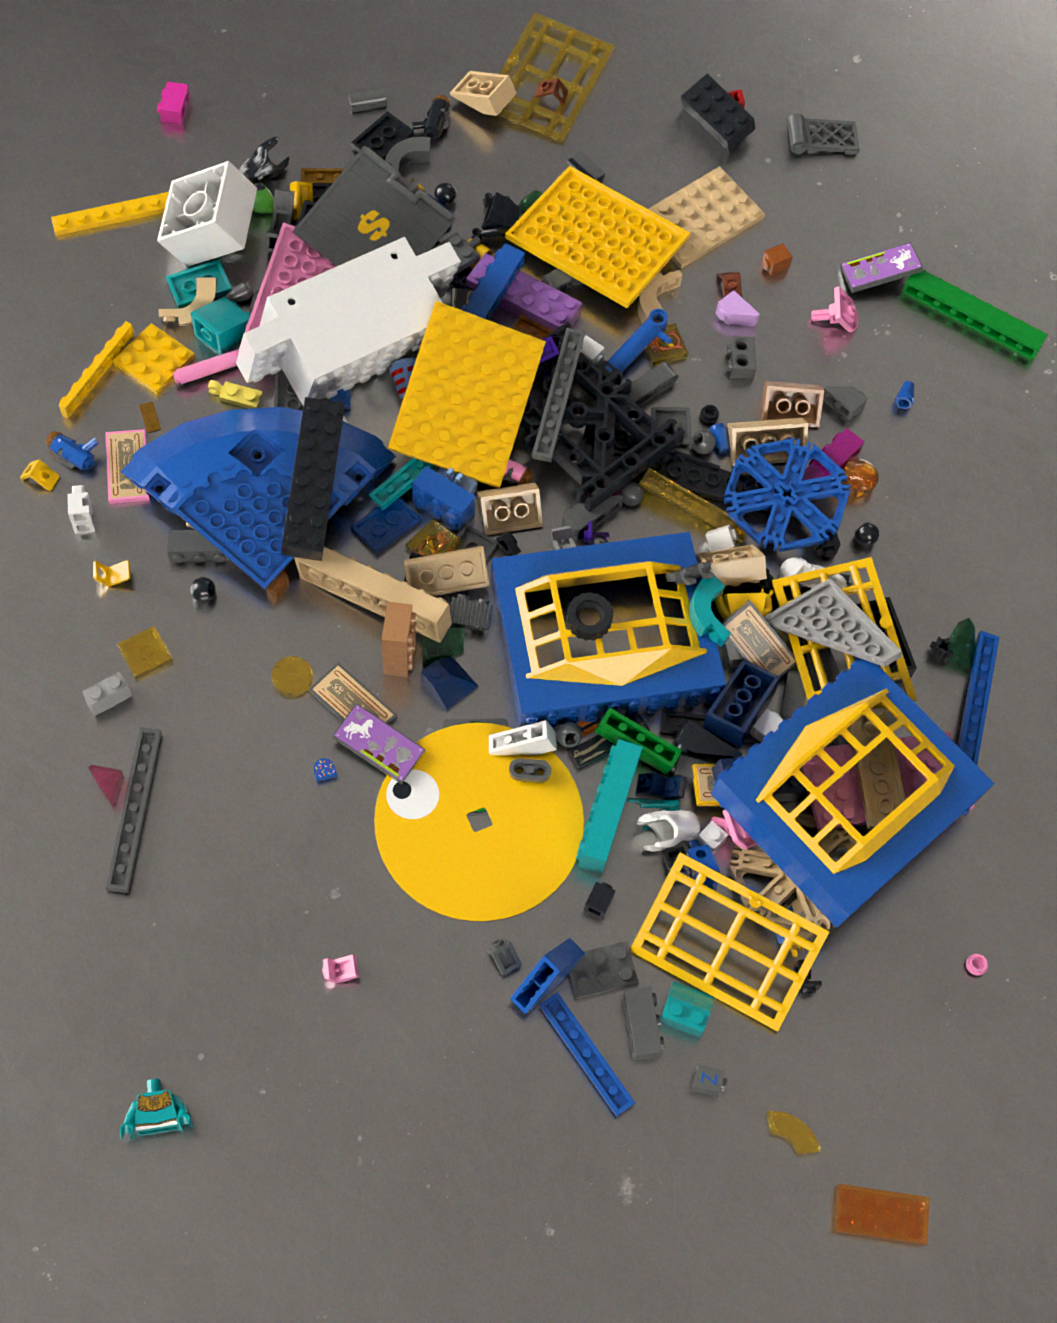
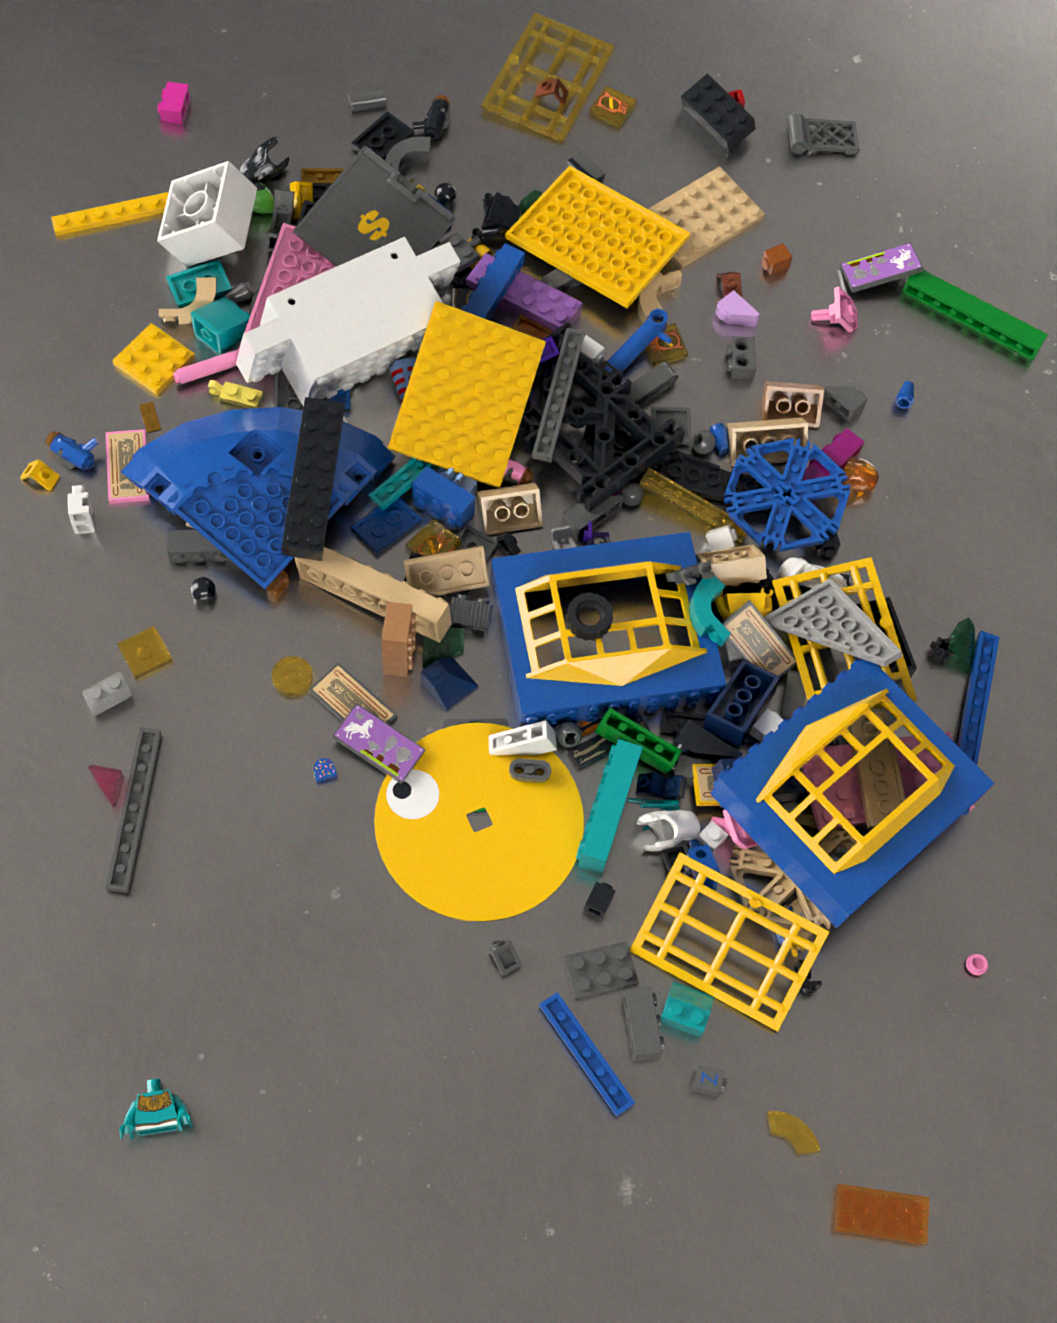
yellow plate [59,321,134,419] -> none
yellow bracket [93,561,131,587] -> none
bright pink bracket [322,954,359,984] -> none
tan slope [450,71,517,116] -> none
blue brick [510,938,585,1014] -> none
black plate [700,405,719,423] -> none
black piece [855,522,879,546] -> none
none -> clear yellow tile [589,86,637,127]

